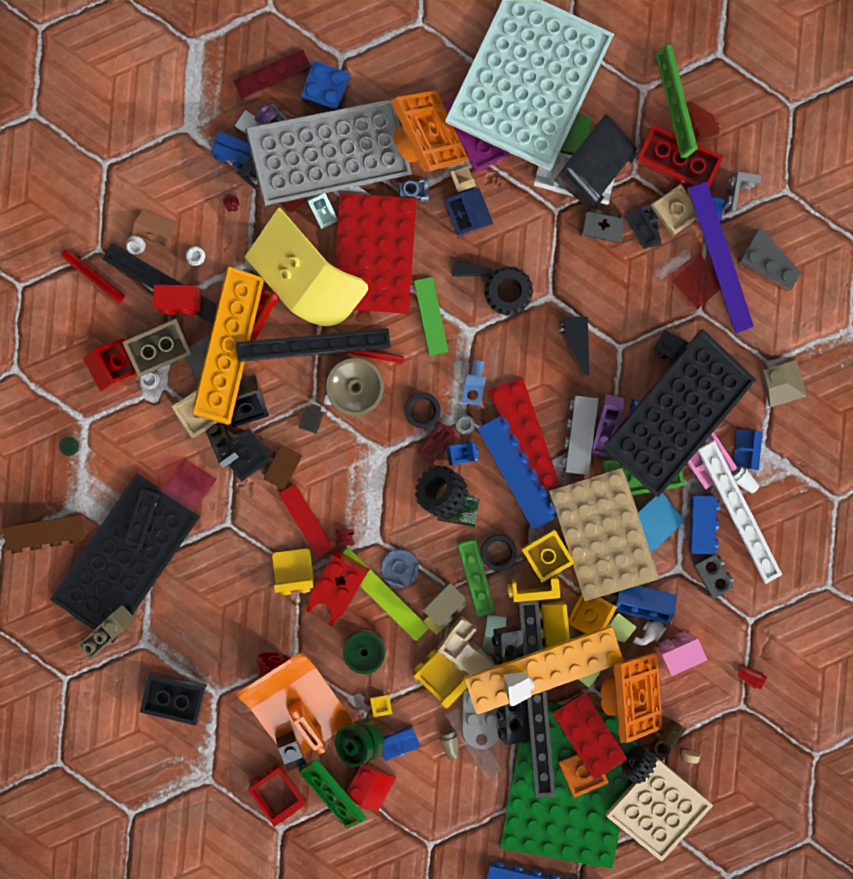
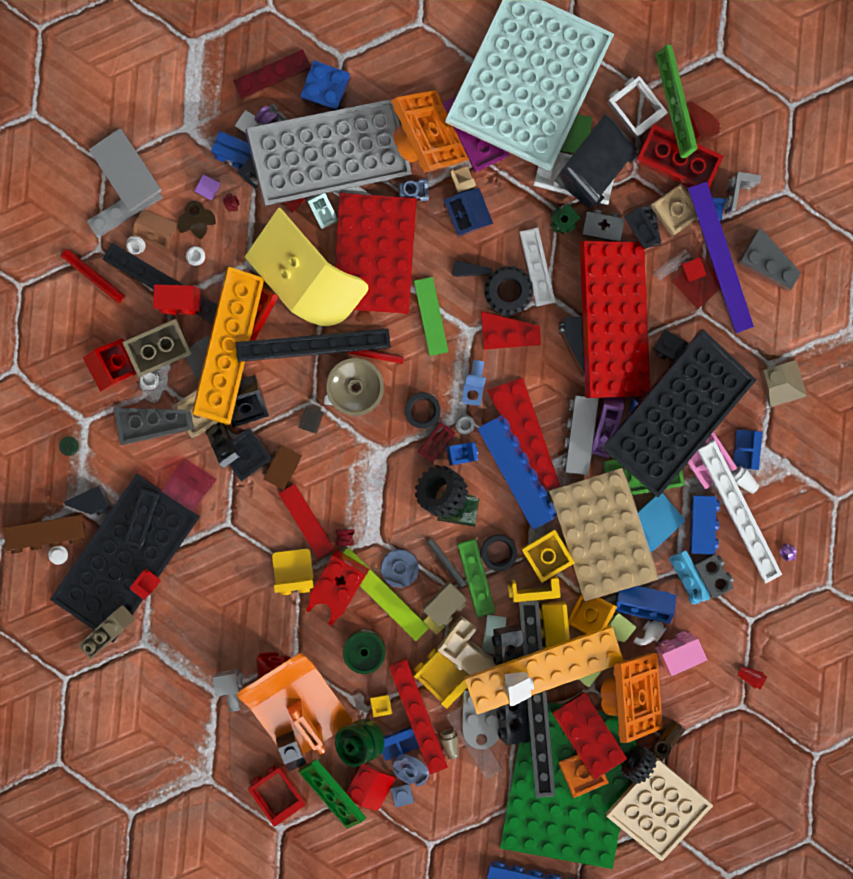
black brick [140,672,207,726] -> none
tan tile [680,750,701,764] -> none
none -> white plate [48,546,68,565]
none -> black slope [64,485,112,516]
none -> light grey plate [87,193,163,238]
none -> light grey tile [89,128,162,212]
none -> dark grey wing [114,408,194,445]
none -> red panel [130,569,161,600]
none -> dark brown plate [178,201,216,239]
none -> medium lavender tile [195,174,221,201]
none -> light grey brick [213,668,245,712]
none -> red brick [389,657,448,775]
none -> sand blue plate [391,783,414,808]
none -> sand blue tile [392,754,429,786]
none -> dark grey bar [426,538,467,588]
none -> red wing [481,311,541,350]
none -> white tile [519,228,555,307]
none -> dark green brick [549,204,581,235]
none -> red plate [579,241,650,398]
none -> white window [607,76,668,139]
none -> medium azure plate [669,550,710,605]
none -> red tile [681,257,707,283]
none -> medium lavender plate [779,544,797,562]

